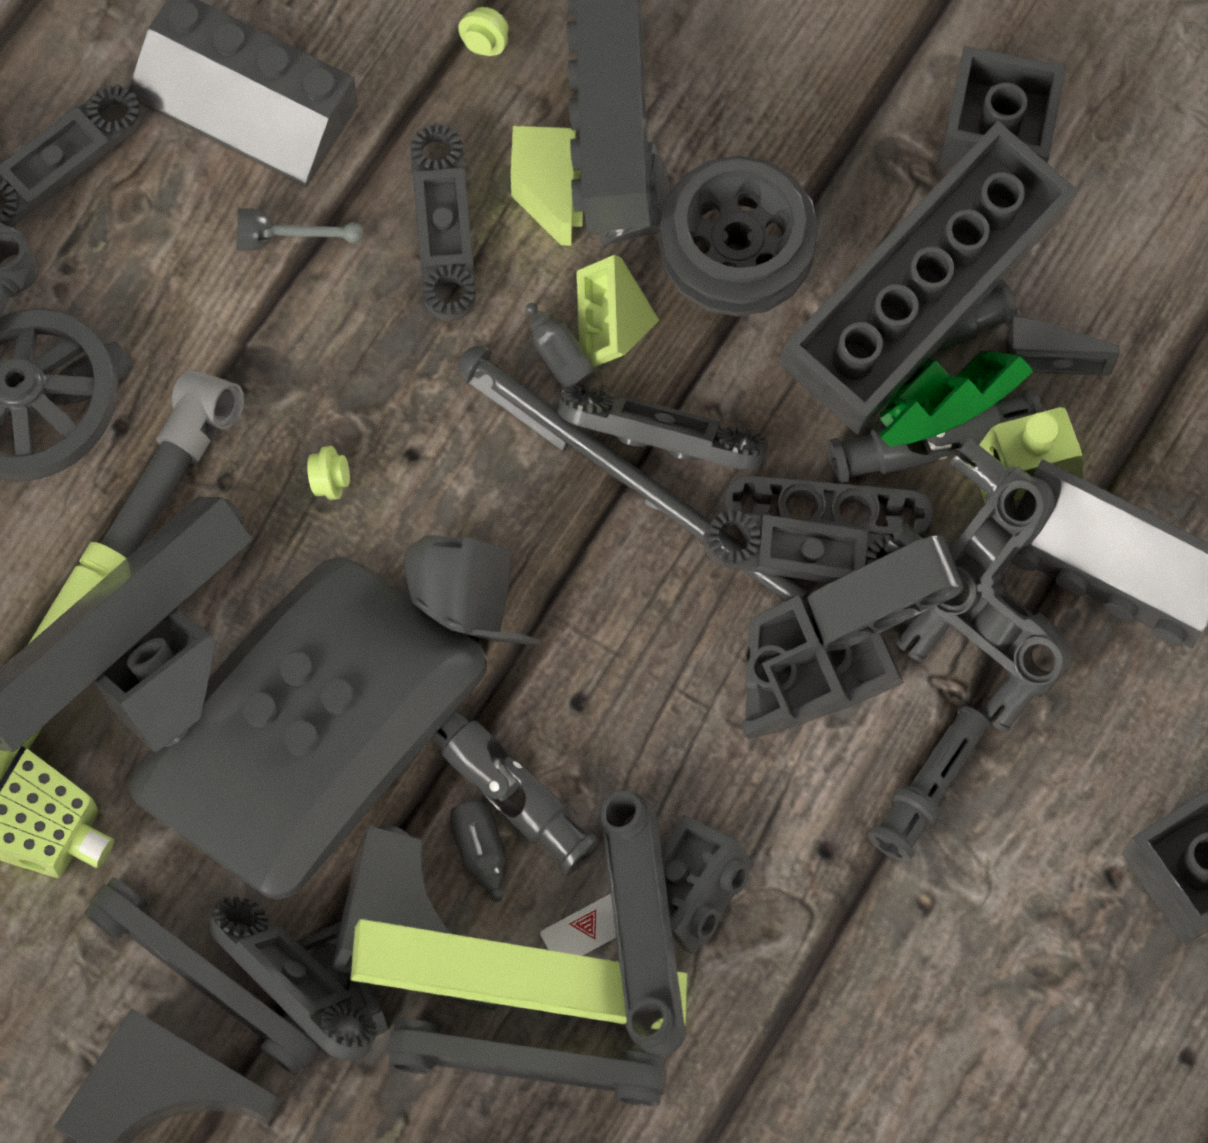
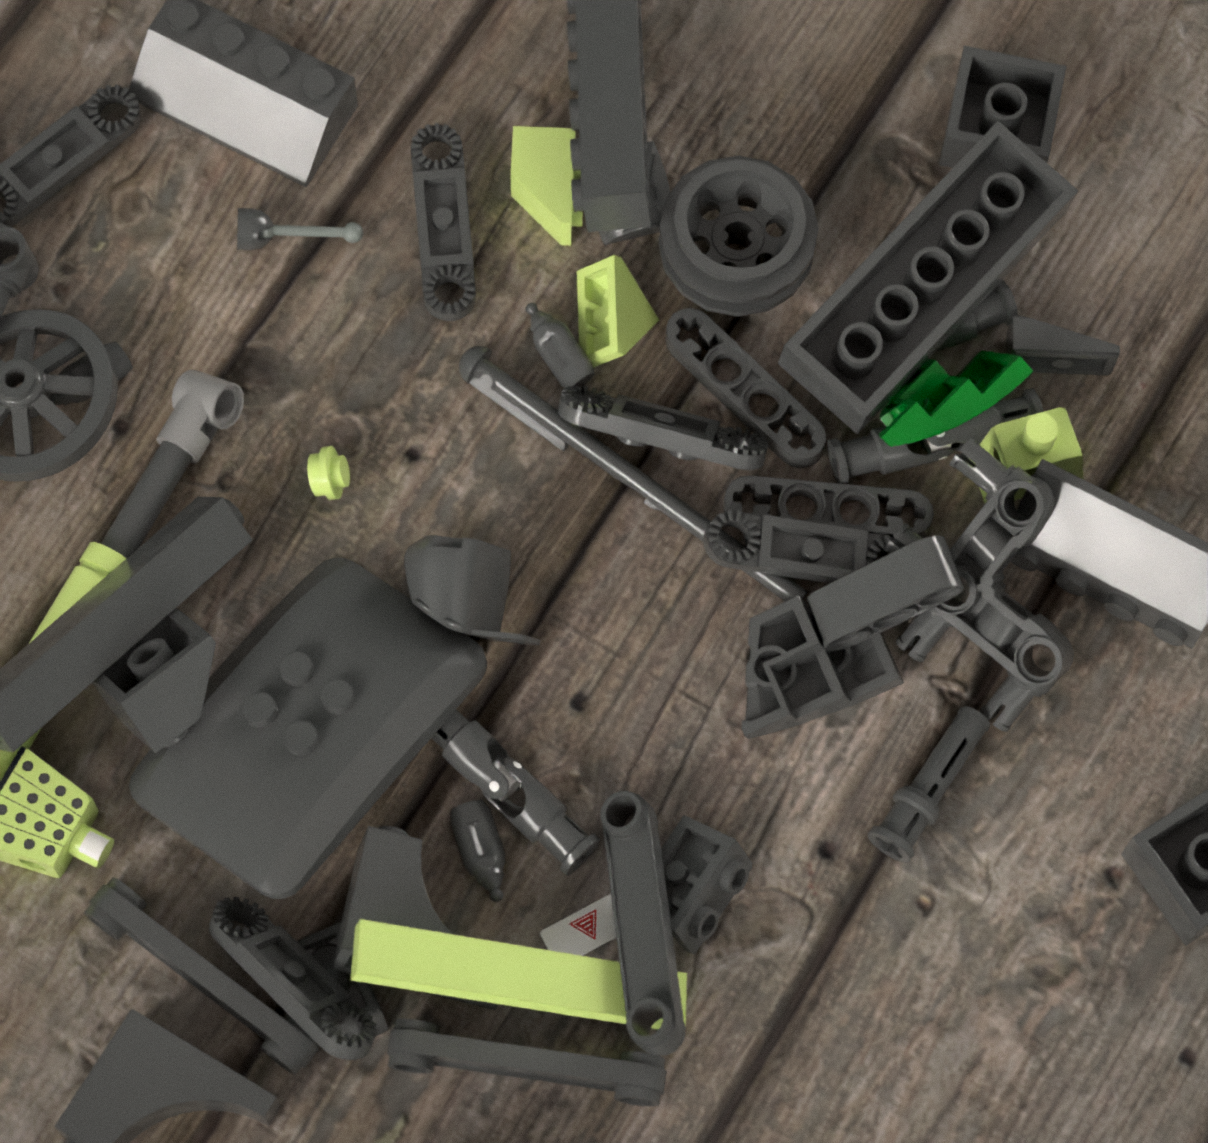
yellowish green plate [458,7,509,56] -> none
none -> dark grey beam [665,308,826,469]

